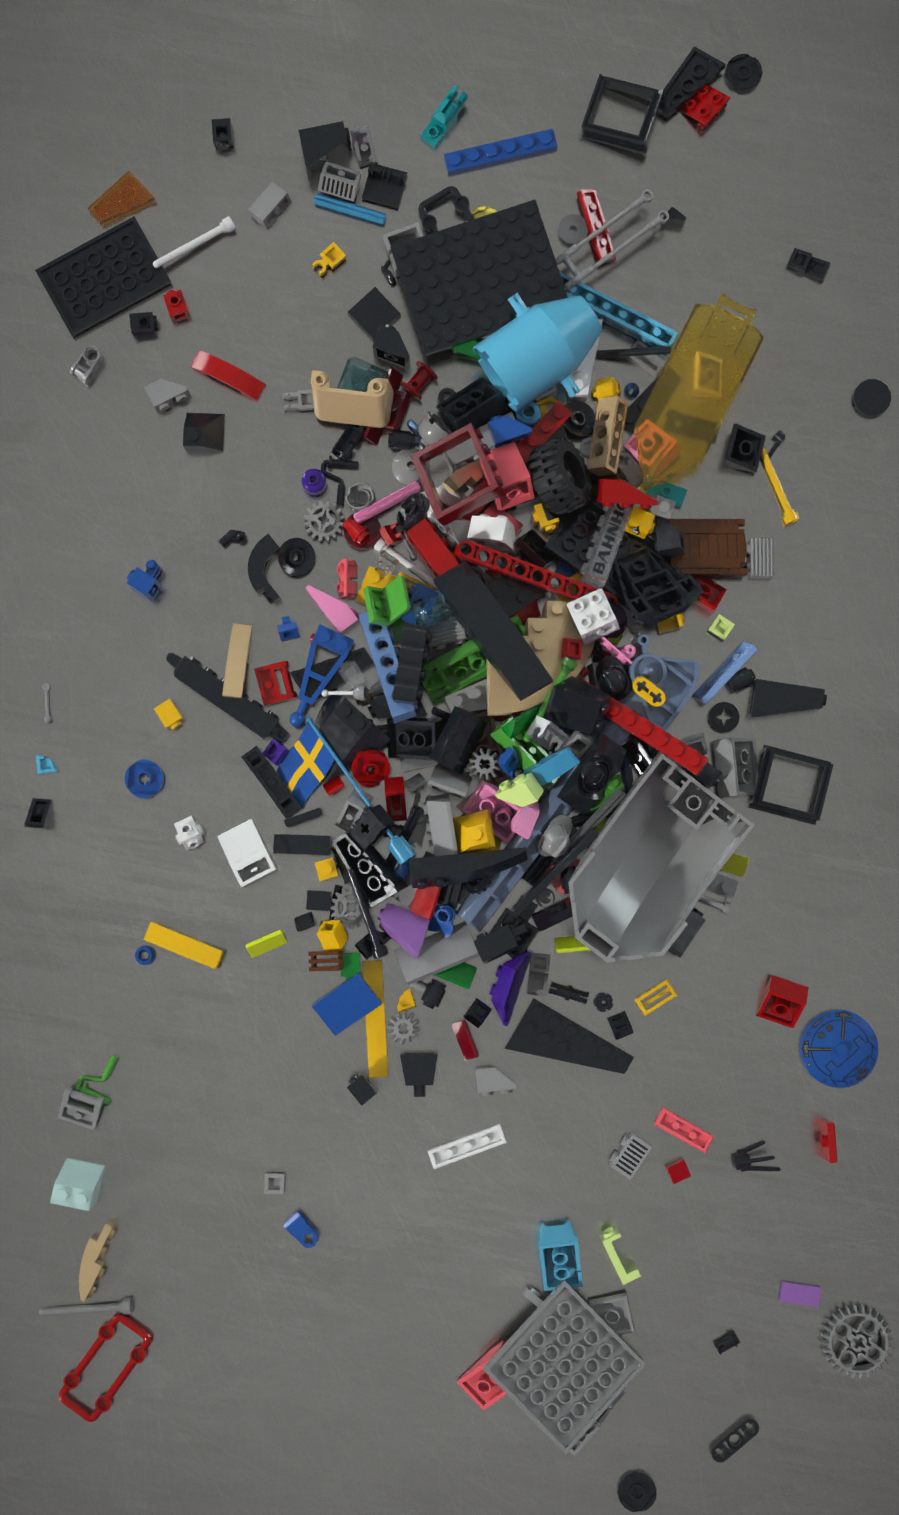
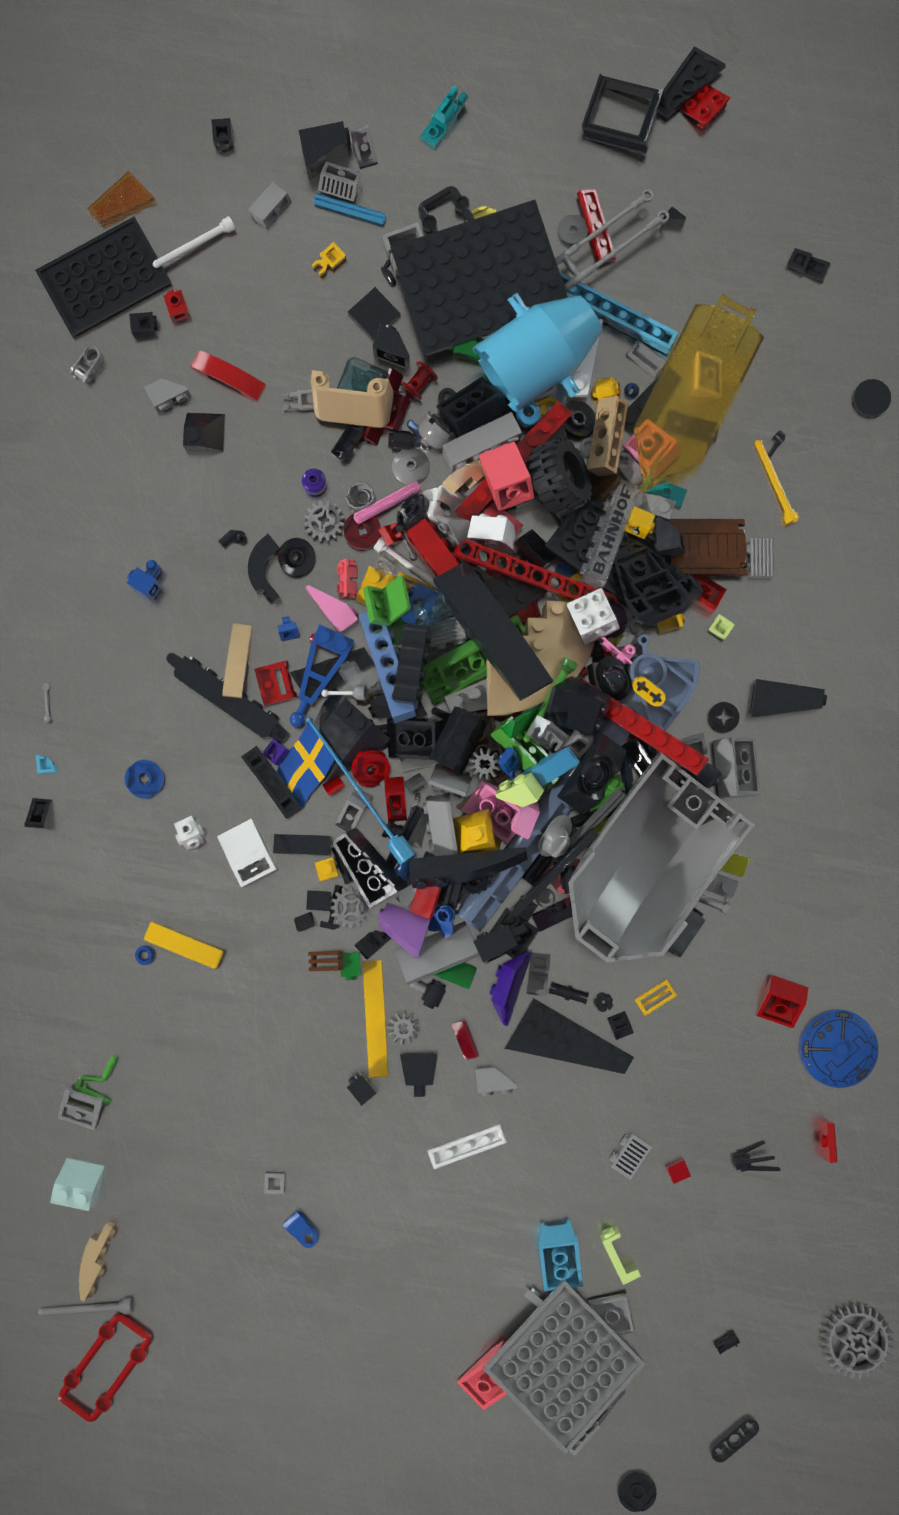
yellow brick [154,699,184,730] -> none
neon yellow slope [245,930,287,958] -> none
black tile [284,808,324,828] -> none
blue tile [312,972,382,1036] -> none
yellow brick [316,920,348,951] -> none
black piece [321,456,359,507] -> none
red cone [342,518,371,545] -> none
black piece [347,869,388,959] -> none
black brick [349,804,395,851] -> none
black hinge [362,163,408,208] -> none
yellow tile [397,988,417,1013] -> none
dark red window [410,423,505,526] -> none
blue plate [444,129,557,174] -> none
black slope [463,998,492,1028] -> none
blue slope [488,415,532,448] -> none
yellow bracket [530,503,560,535] -> none
neon yellow slope [554,936,590,953] -> none
red tile [561,638,583,660] -> none
black bar [596,346,671,358] -> none
red slope [597,479,658,509] -> none
coral tile [654,1107,715,1153] -> none
light blue tile [693,641,758,705] -> none
black slope [724,423,766,472] -> none
black tile [725,54,763,92] -> none
black brick [727,667,756,693] -> none
black piece [748,745,833,825] -> none
medium lavender tile [779,1281,821,1307] -> none

